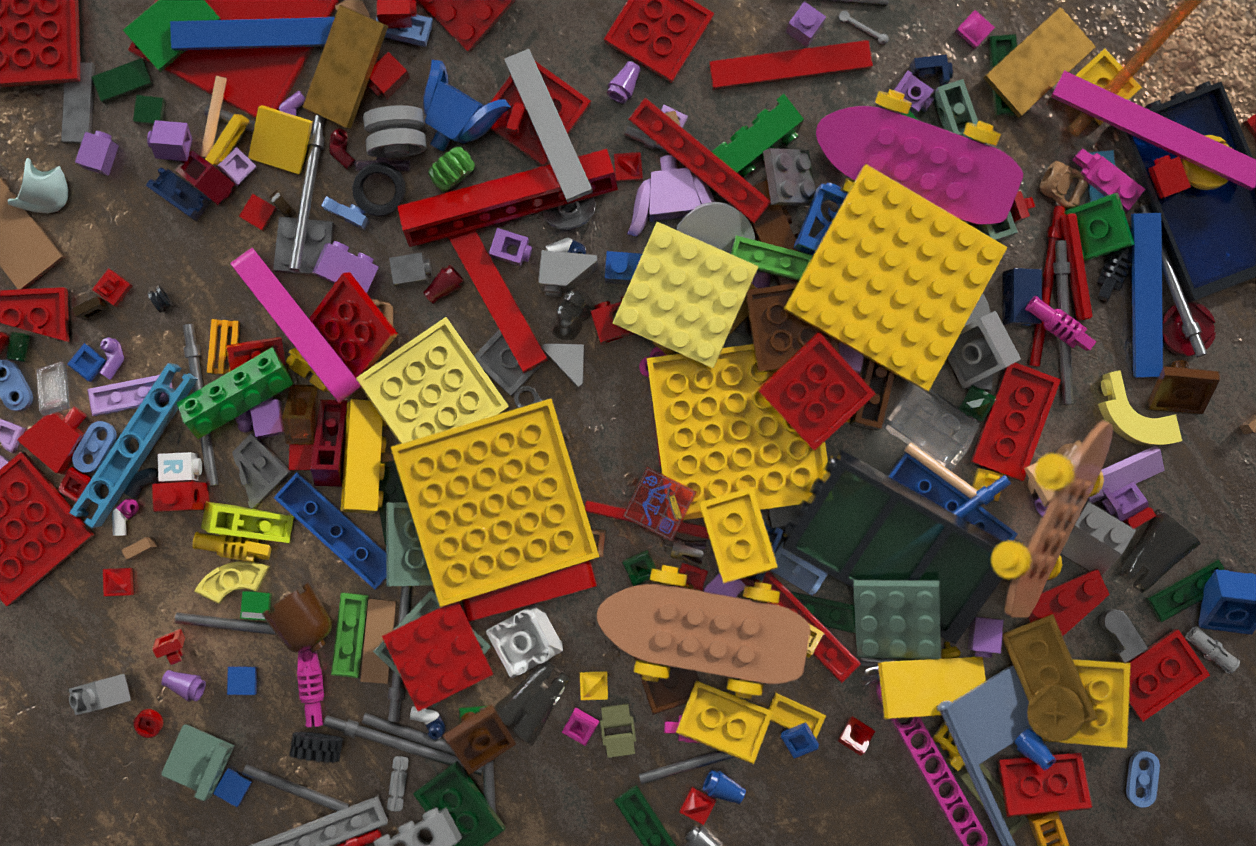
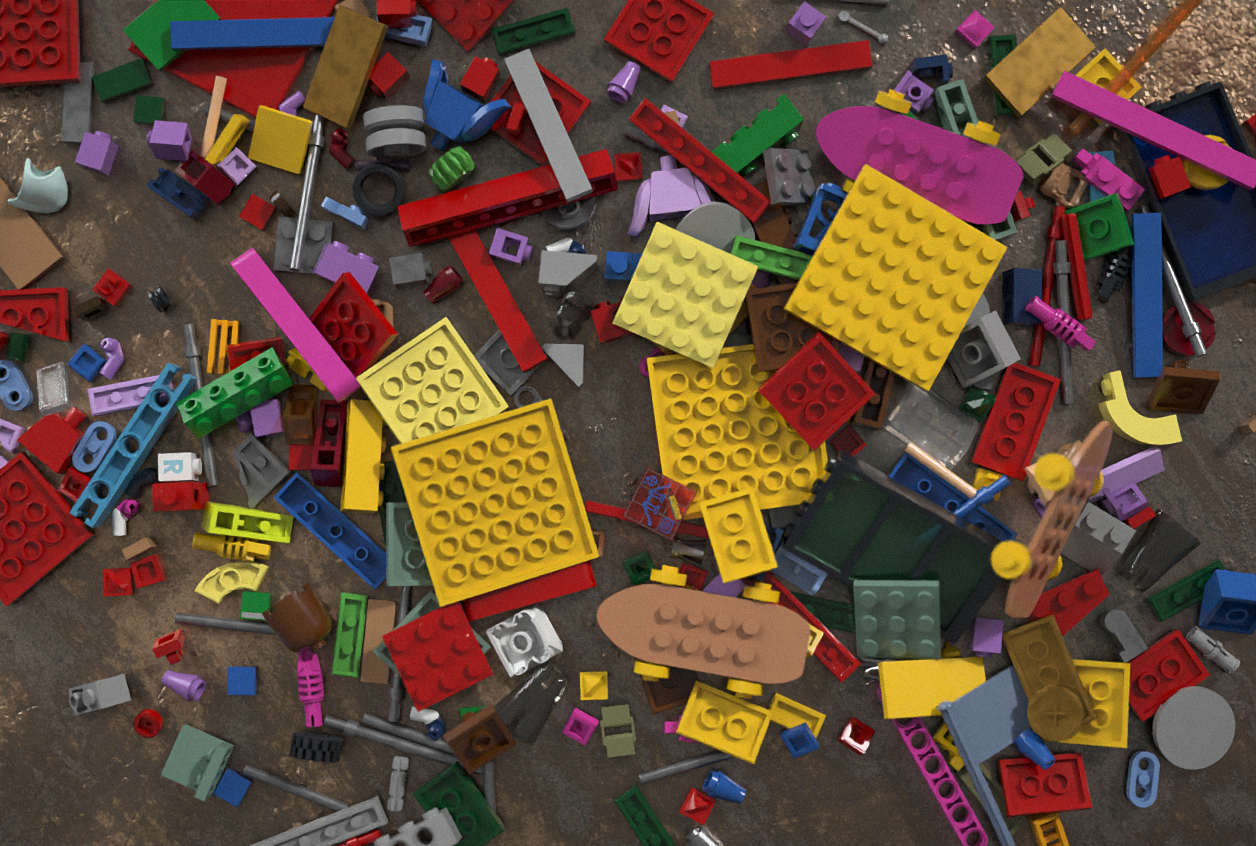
none -> red tile [129,554,166,589]
none -> red brick [460,56,501,103]
none -> dark green tile [491,7,576,57]
none -> red tile [828,424,867,456]
none -> olive piece [1016,133,1073,187]
none -> light grey tile [1152,686,1235,769]

